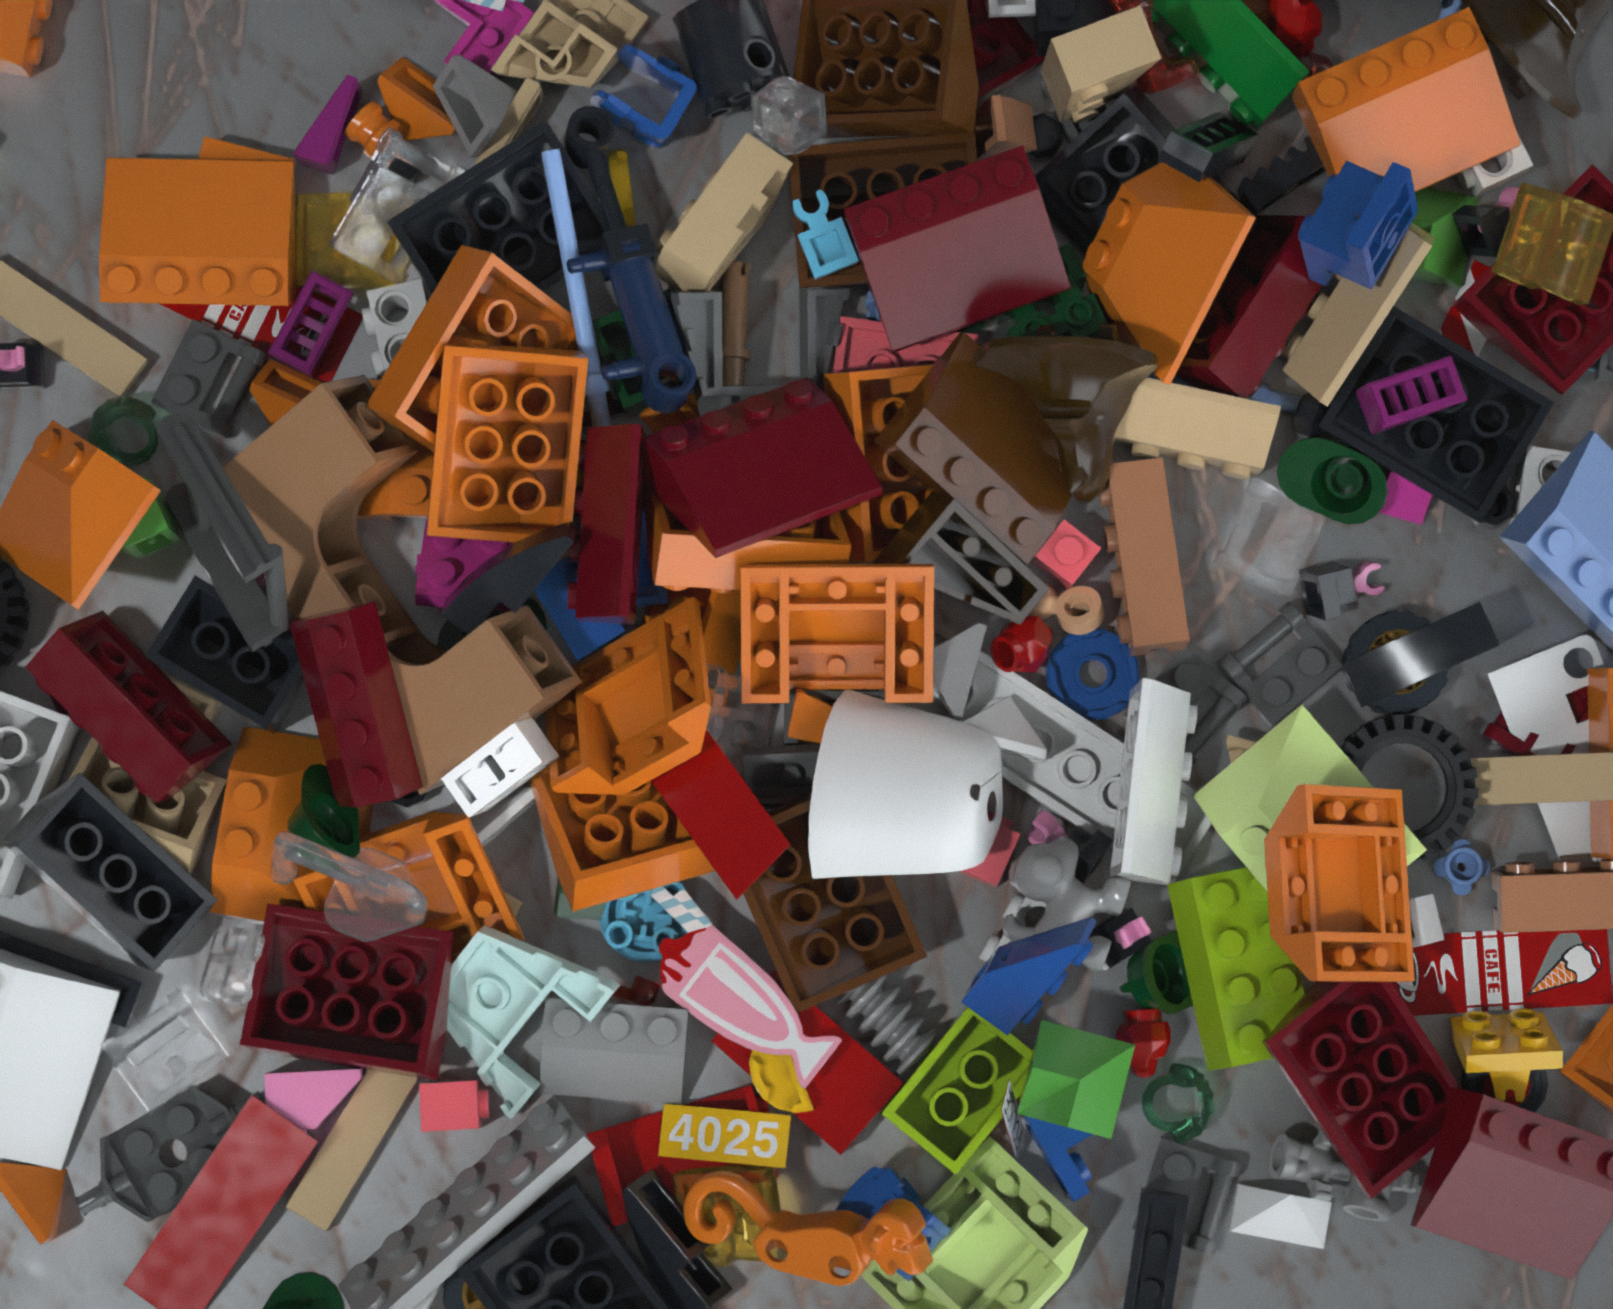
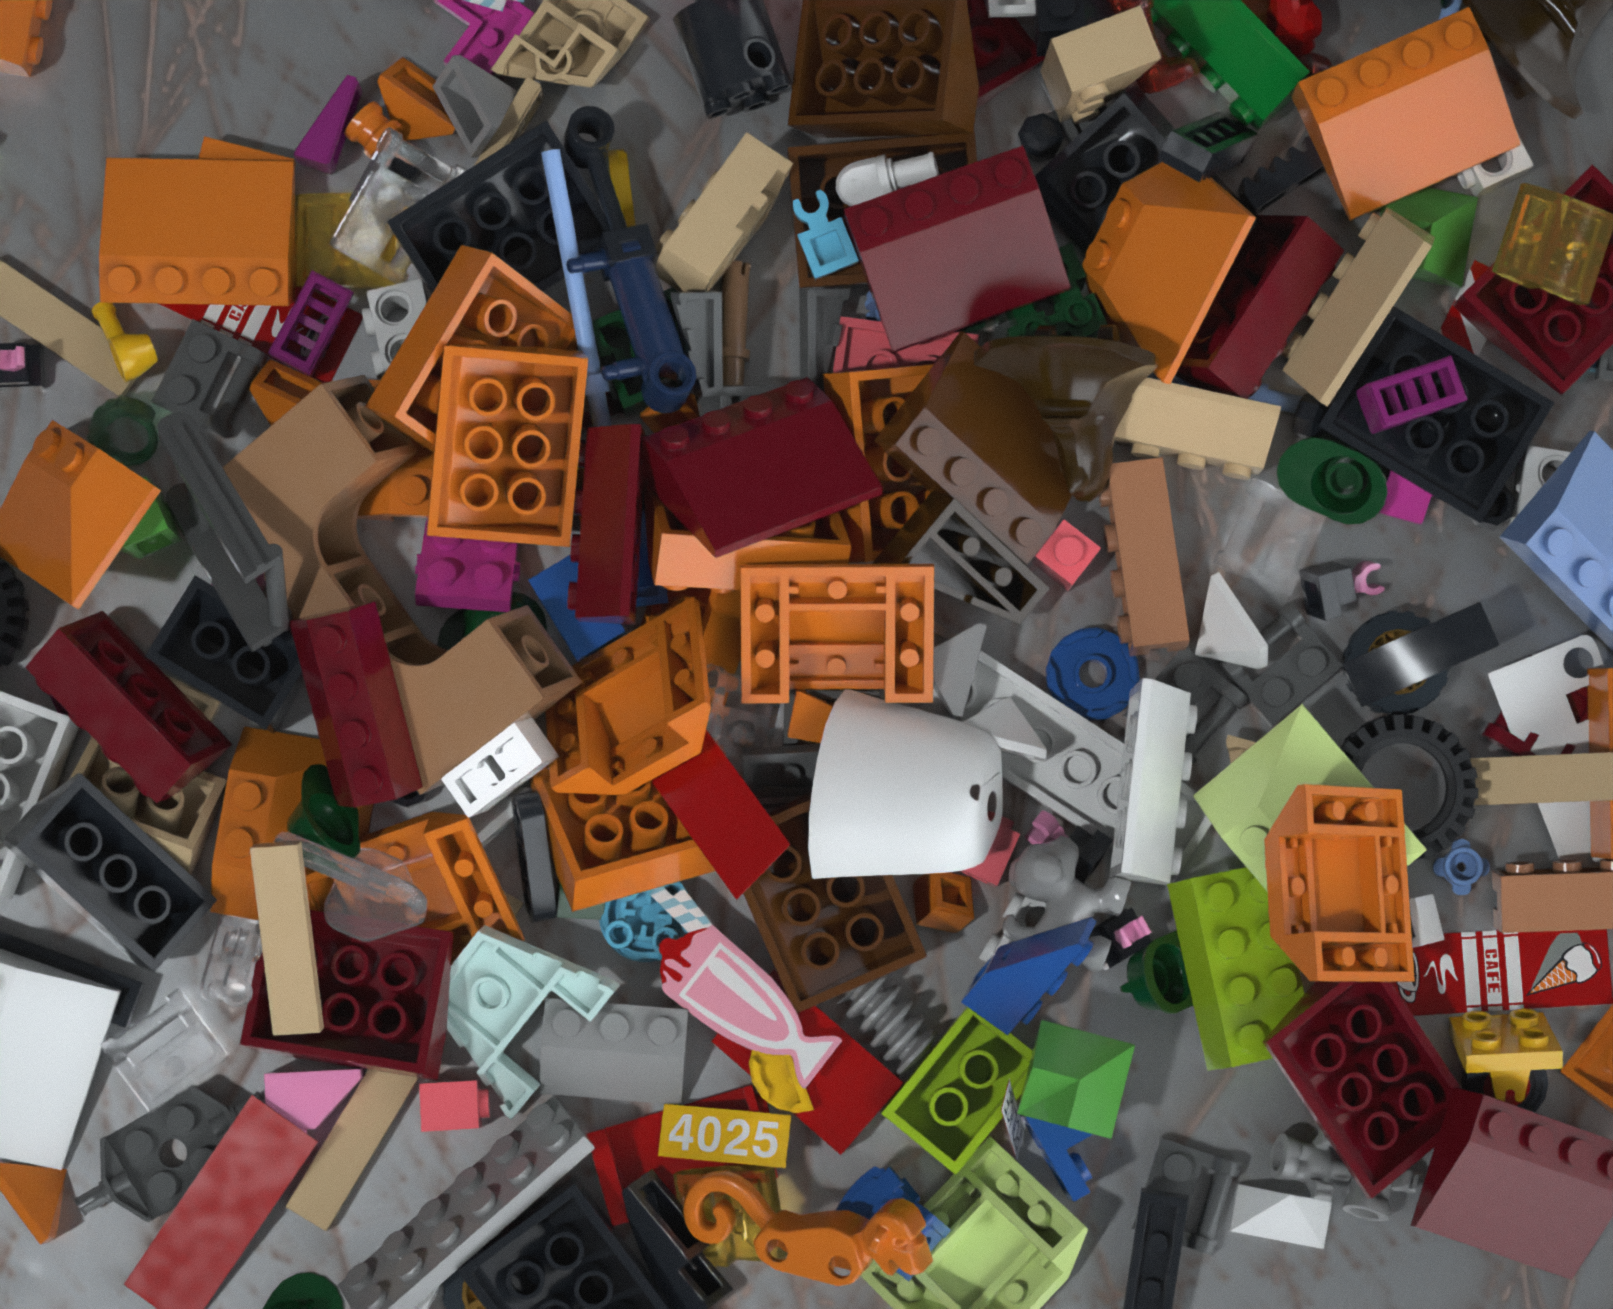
black slope [441,522,578,634] -> none
blue piece [590,44,697,149] -> none
clear red hand [612,975,660,1006] -> none
clear brick [751,75,827,155] -> none
nougat slope [974,95,1037,161] -> none
red rock [990,616,1053,672] -> none
light nougat plate [1028,584,1105,635] -> none
red rock [1115,1009,1171,1078] -> none
clear green piece [1141,1063,1215,1144] -> none
blue bracket [1298,160,1418,290] -> none
black piece [1452,186,1533,258] -> none
none -> yellow bar [92,302,158,383]
none -> tan tile [250,841,324,1035]
none -> black beam [511,790,556,923]
none -> white arm [836,152,939,206]
none -> orange slope [913,872,974,933]
none -> white slope [1195,572,1268,669]

